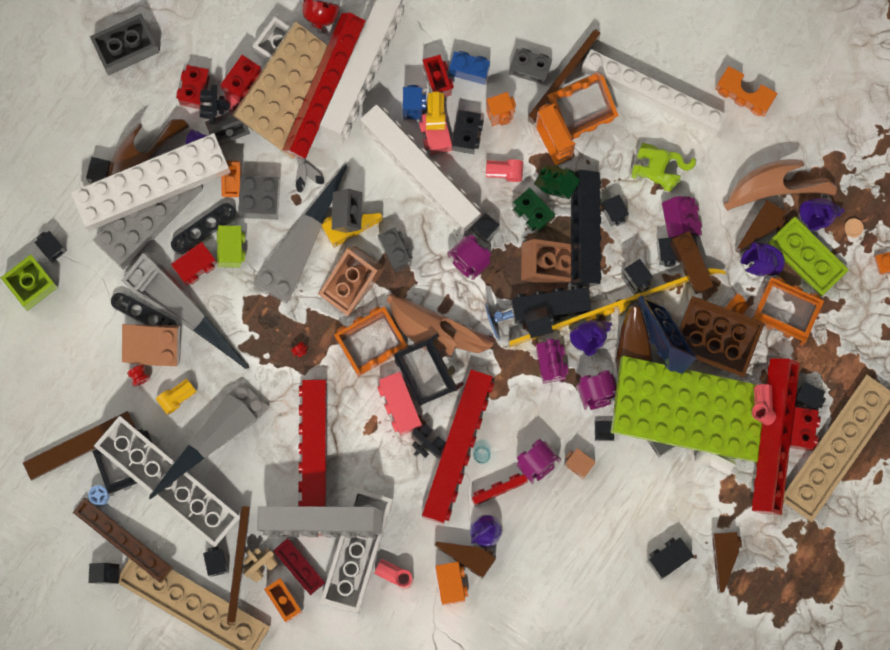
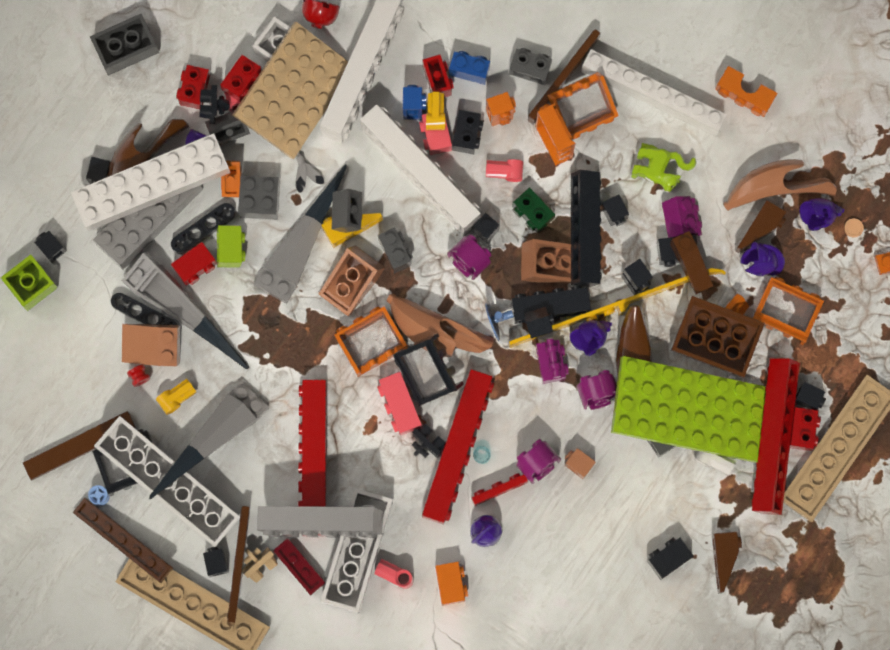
black brick [88,563,120,585] -> none
orange brick [264,578,303,623] -> none
red brick [282,12,366,159] -> none
red plate [291,341,308,358] -> none
reddish brown slope [434,541,496,579] -> none
dark green brick [534,165,580,199] -> none
black tile [595,421,614,441] -> none
dark blue slope [638,295,697,374] -> none
coral piece [752,384,776,425] -> none
lime plate [767,217,849,297] -> none

